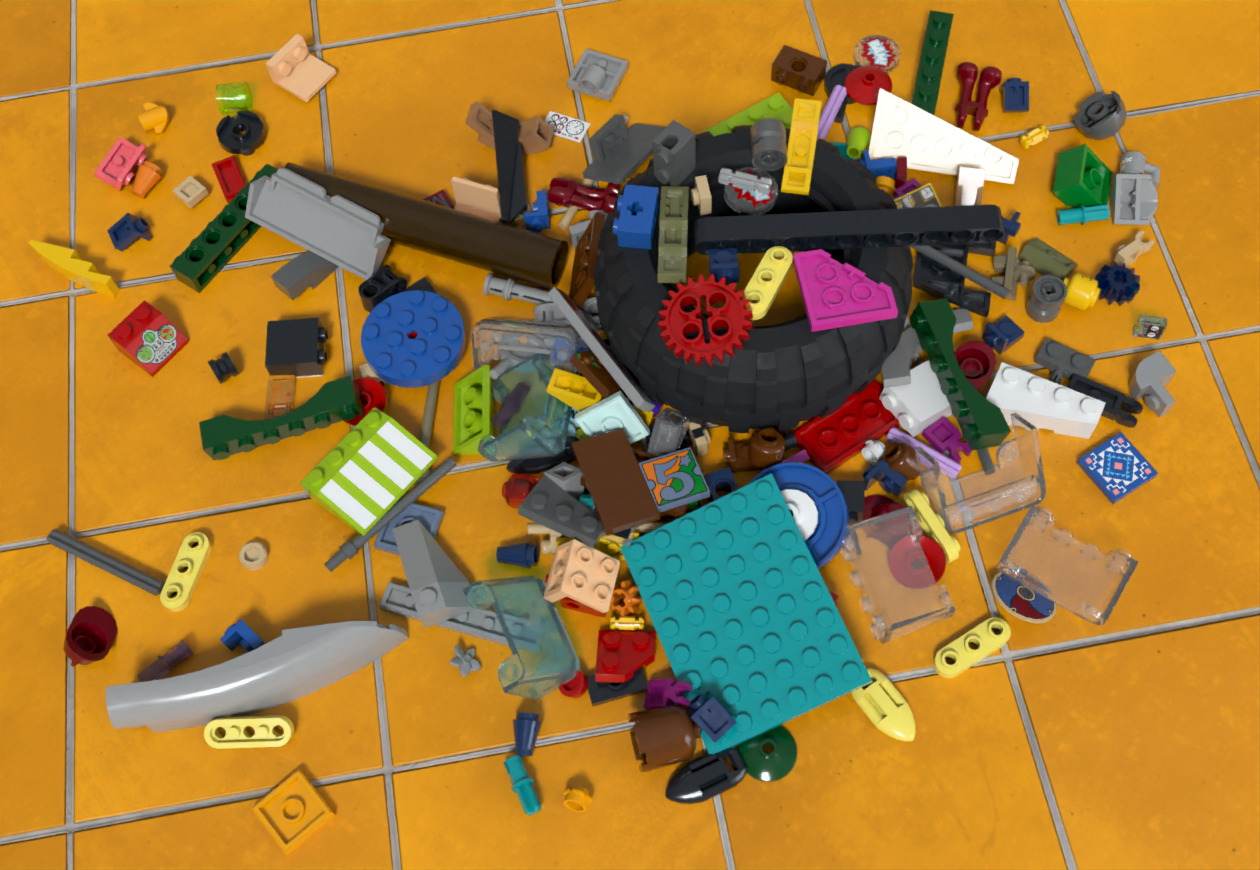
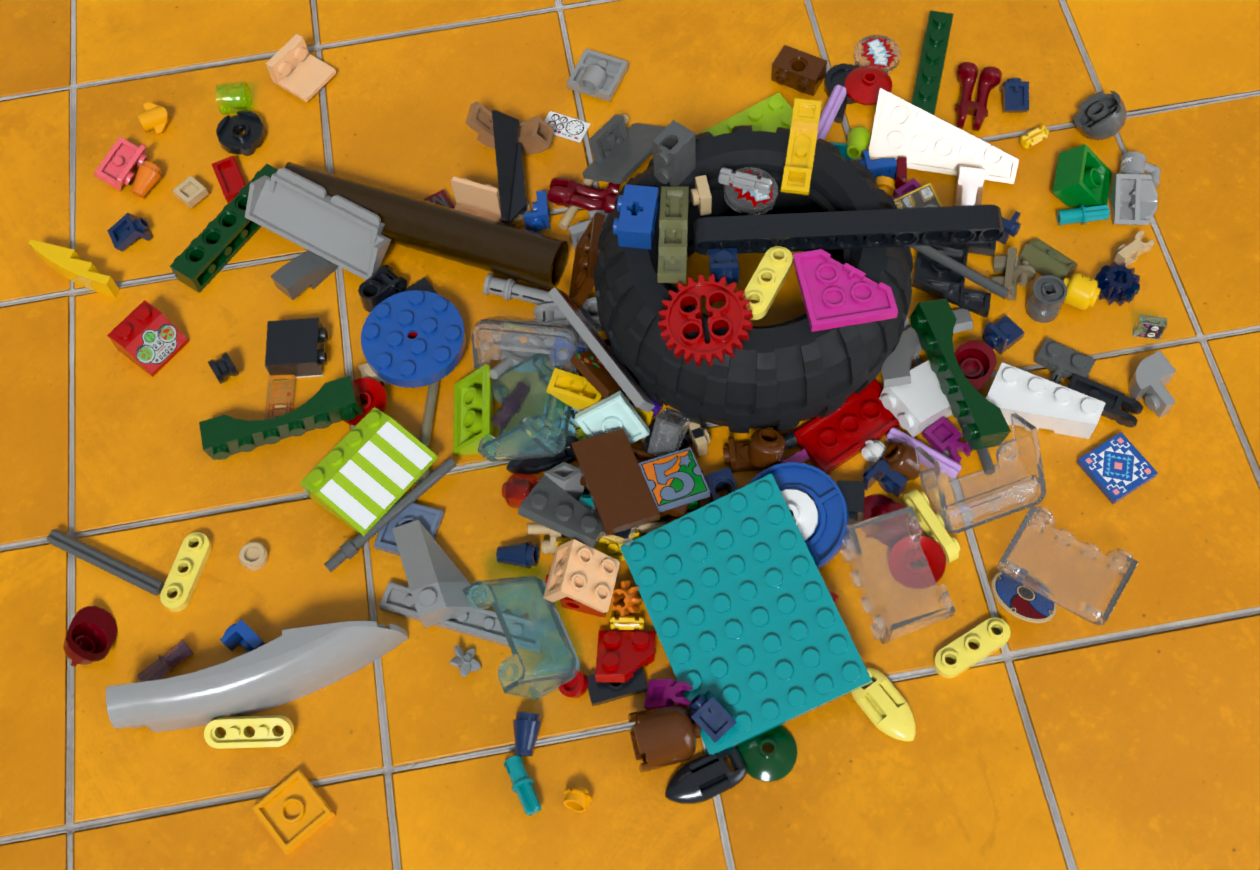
flat silver wheel [750,119,787,172] -> none

